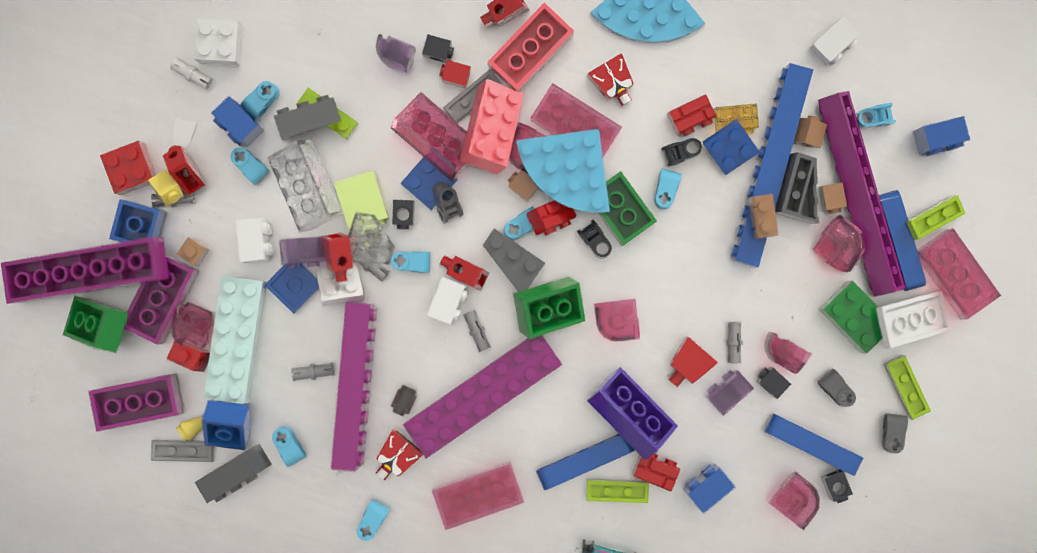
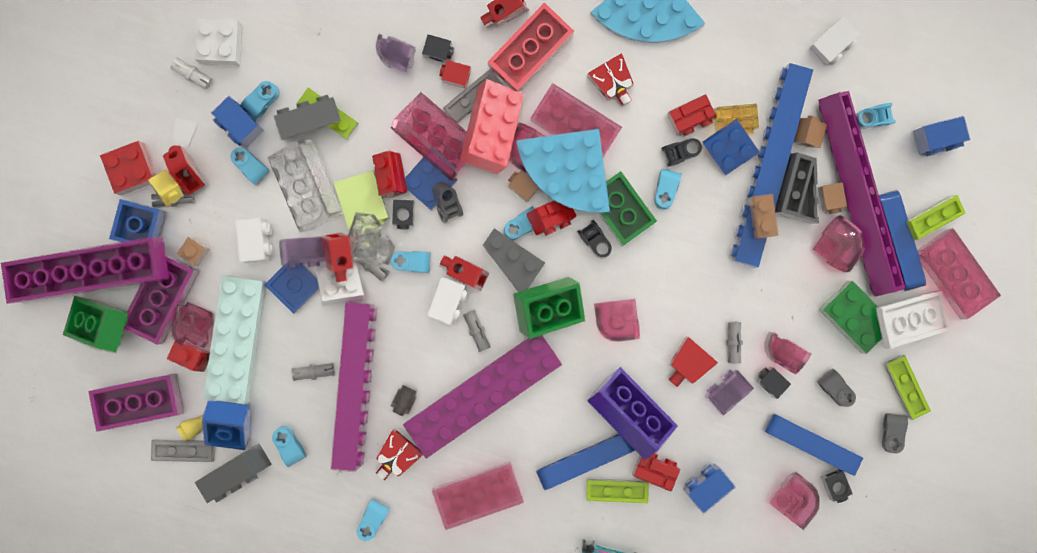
none -> red brick [372,151,407,198]

